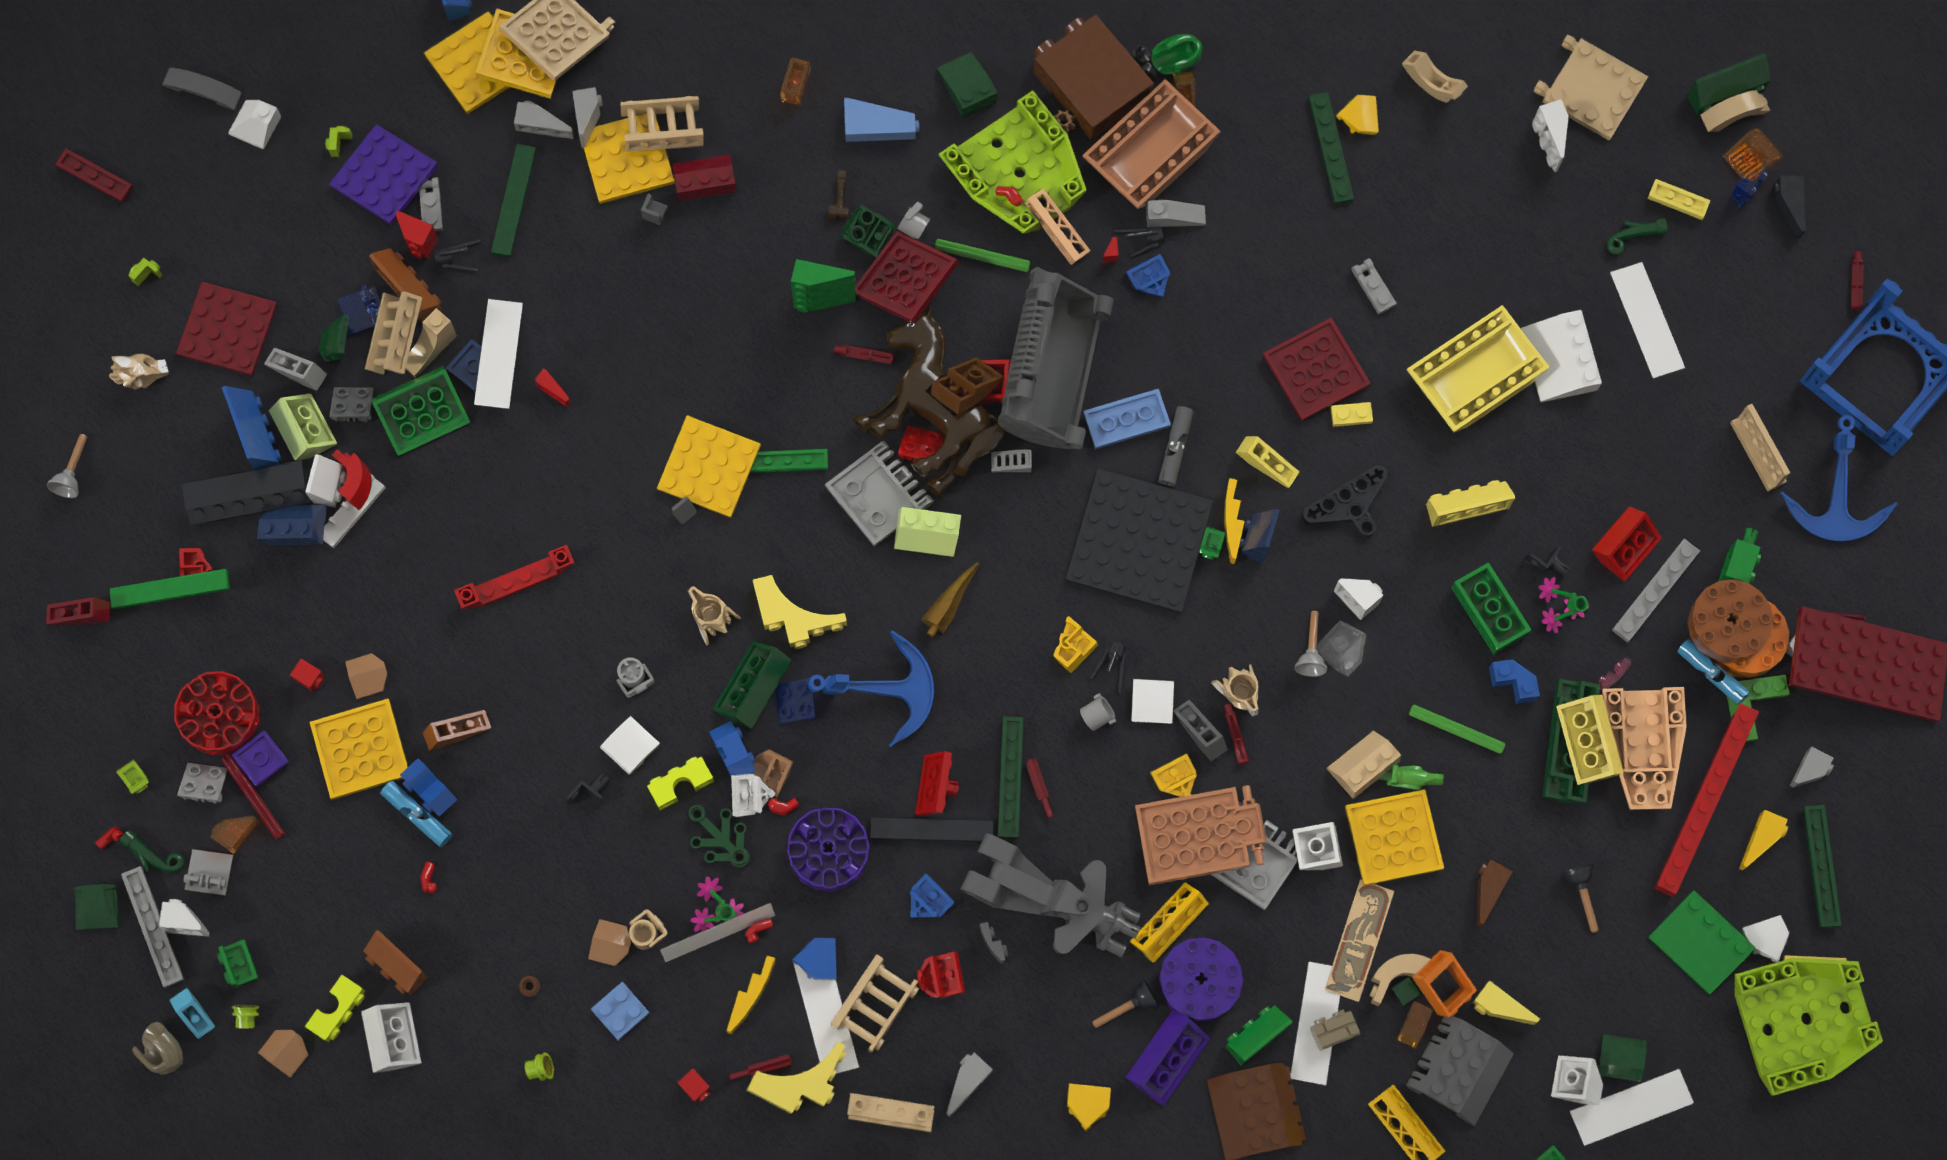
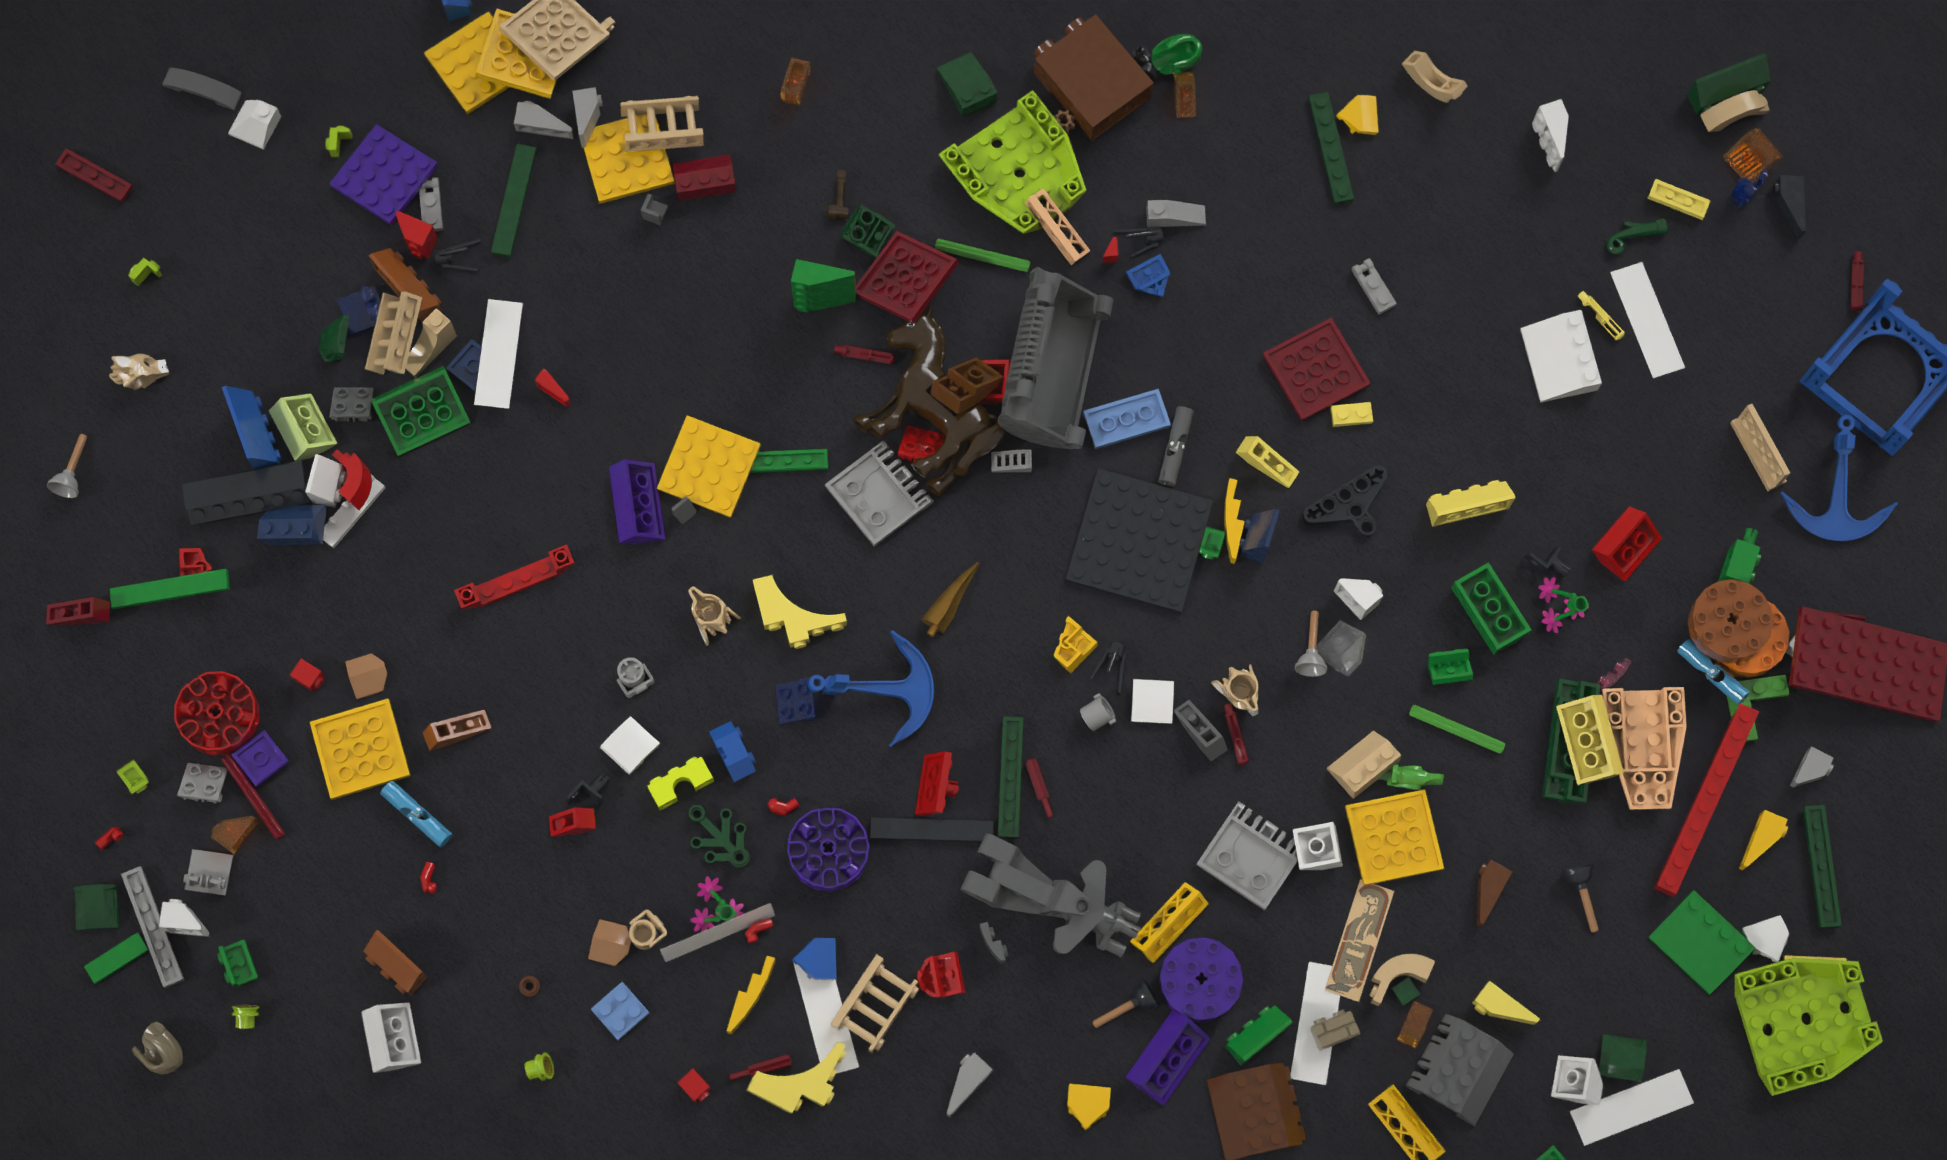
dark green plant [119,830,184,873] -> none
medium azure slope [170,988,215,1039] -> none
dark red plate [176,282,278,376] -> none
medium nougat slope [258,1030,308,1078] -> none
light grey slope [264,348,327,391] -> none
neon yellow arch [305,975,365,1043] -> none
blue brick [400,759,457,816] -> none
dark green slope [712,641,791,729] -> none
white slope [731,774,775,817] -> none
medium nougat slope [752,749,793,797] -> none
medium blue slope [844,98,919,142] -> none
tan fence [847,1093,934,1132] -> none
yellowish green slope [894,507,961,557] -> none
light grey piece [897,202,930,241] -> none
blue slope [910,873,956,917] -> none
red arm [996,186,1023,207] -> none
nougat slope [1083,79,1220,209] -> none
nougat plate [1135,786,1267,885] -> none
yellow slope [1150,754,1197,797] -> none
light yellow slope [1407,305,1550,432] -> none
orange window [1412,950,1477,1017] -> none
blue brick [1489,659,1540,704] -> none
tan plate [1534,35,1648,141] -> none
light grey plate [1612,539,1700,643] -> none
none -> green tile [84,932,150,984]
none -> red slope [549,807,596,837]
none -> dark purple slope [609,459,665,544]
none -> green bracket [1428,649,1473,685]
none -> light yellow piece [1578,291,1625,340]

